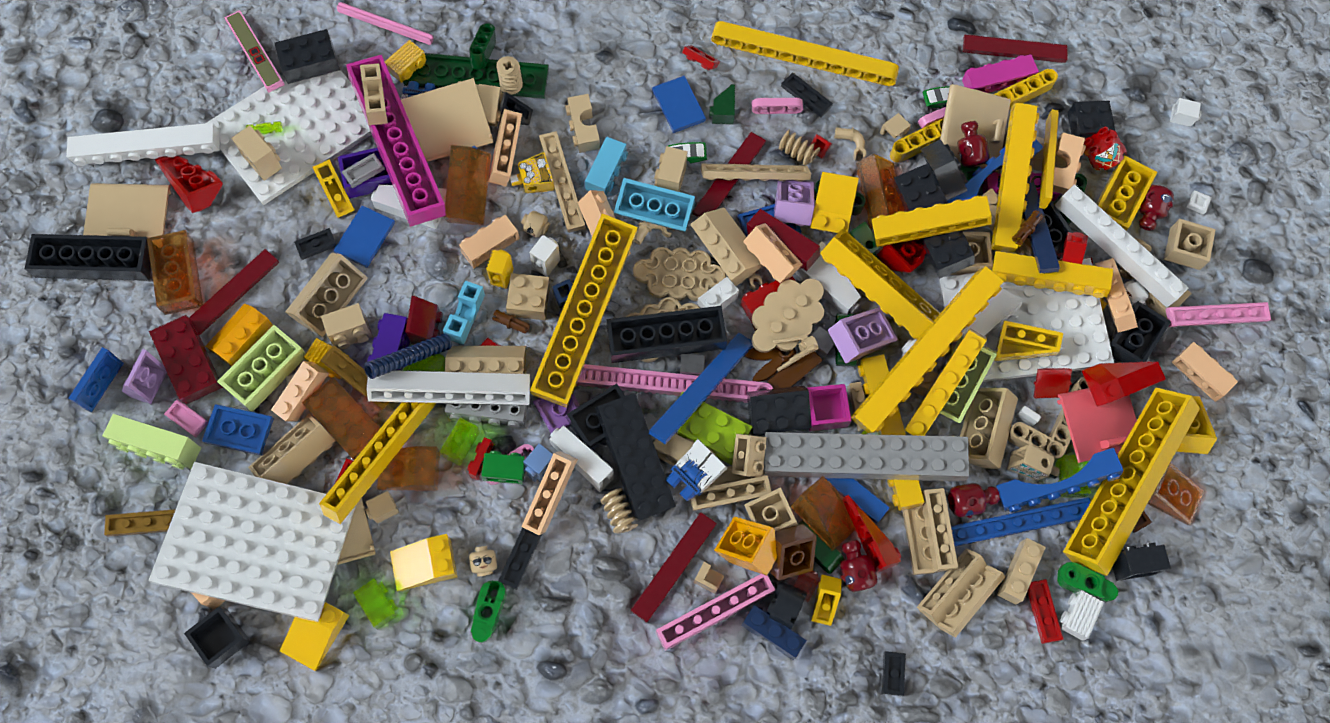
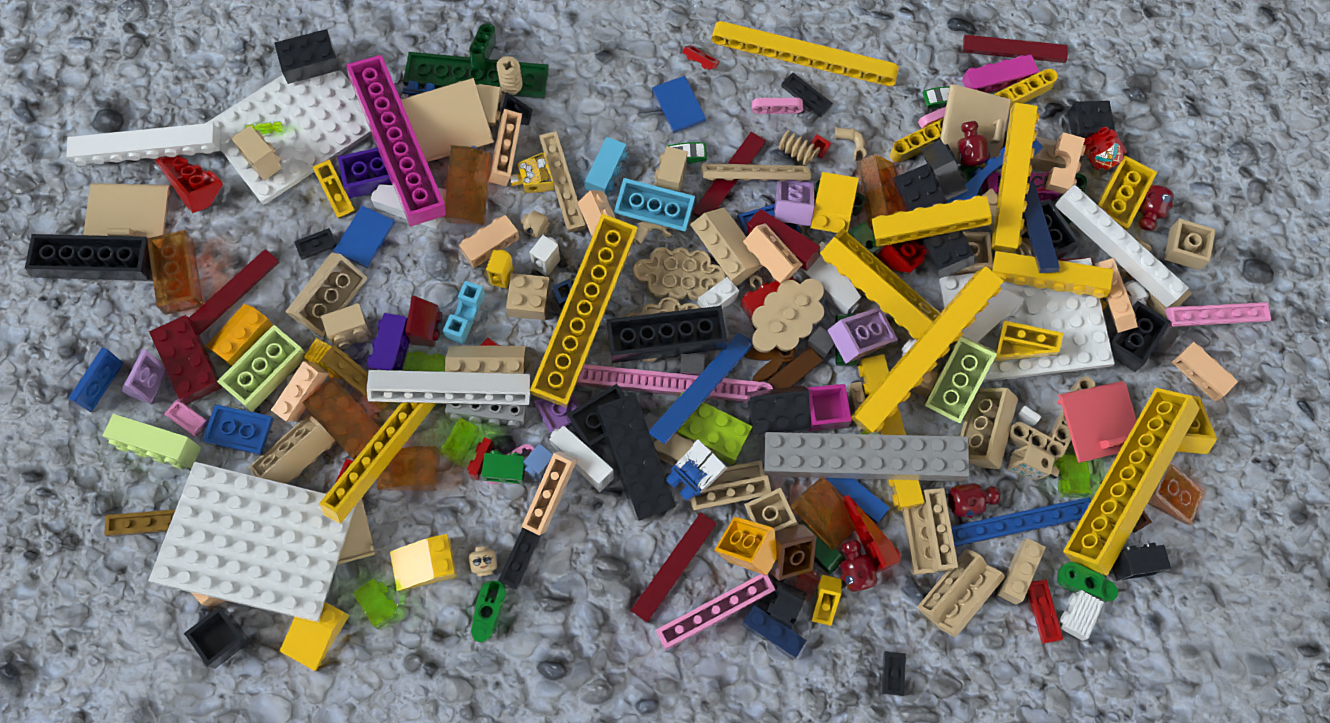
olive tile [225,10,285,93] -> none
bright pink axle [337,2,434,45] -> none
light grey tile [342,153,385,188] -> none
tan arch [360,63,388,125] -> none
dark blue piece [364,334,452,379] -> none
tan brick [365,491,400,524] -> none
yellow brick [384,40,426,83] -> none
reddish brown axle [492,310,530,334] -> none
tan arch [565,94,600,153] -> none
tan piece [601,488,638,534] -> none
tan panel [694,562,724,594] -> none
dark green slope [709,84,735,125] -> none
tan brick [732,434,767,477] -> none
tan plant [773,334,818,371] -> none
tan panel [880,113,911,138] -> none
yellow brick [905,328,987,436] -> none
blue arch [996,448,1123,513] -> none
reddish brown pin [1012,210,1043,245] -> none
red piece [1033,368,1072,398] -> none
yellow tile [1039,109,1059,209] -> none
red slope [1062,232,1088,264] -> none
red wedge [1082,362,1166,407] -> none
white brick [1170,98,1202,127] -> none
white tile [1186,190,1212,215] -> none

